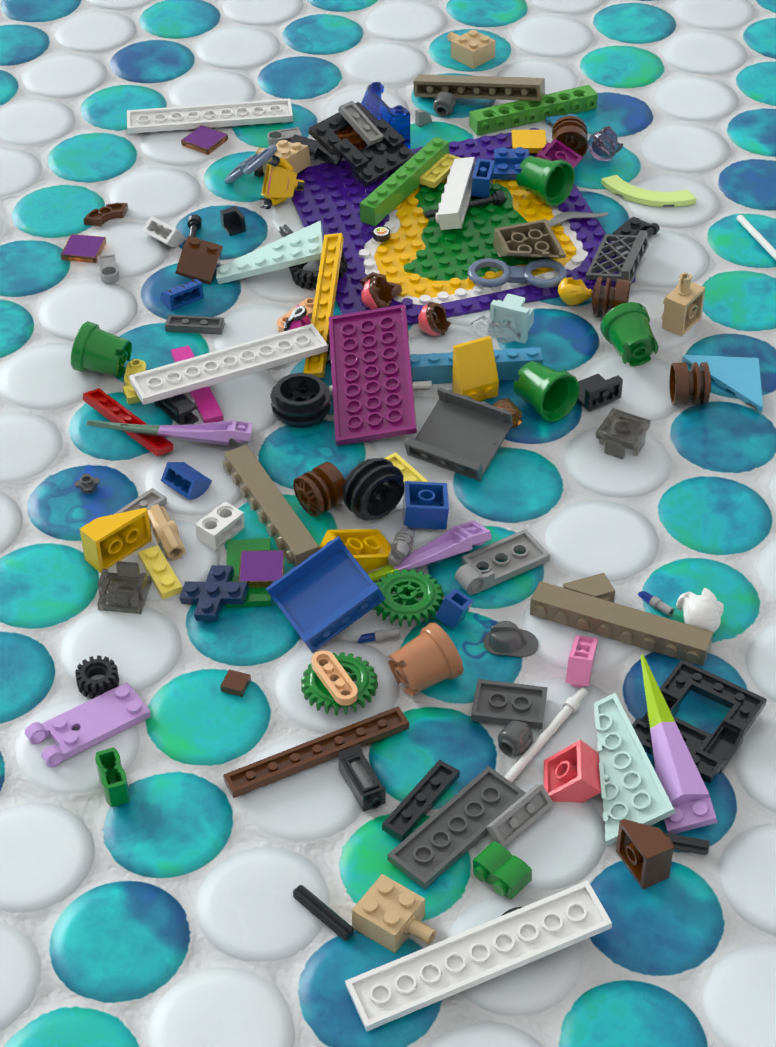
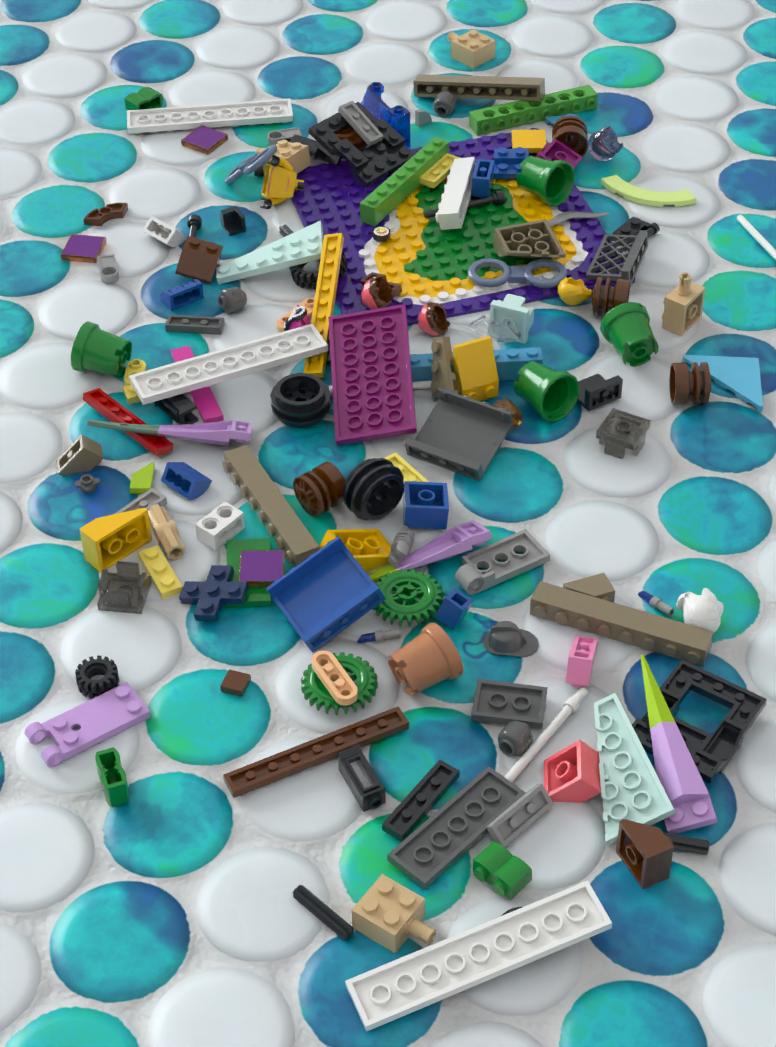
none -> dark tan slope [56,434,103,476]
none -> green brick [125,87,163,110]
none -> lime tile [130,462,155,494]
none -> dark grey head [218,287,247,313]
none -> dark tan wing [431,337,458,397]

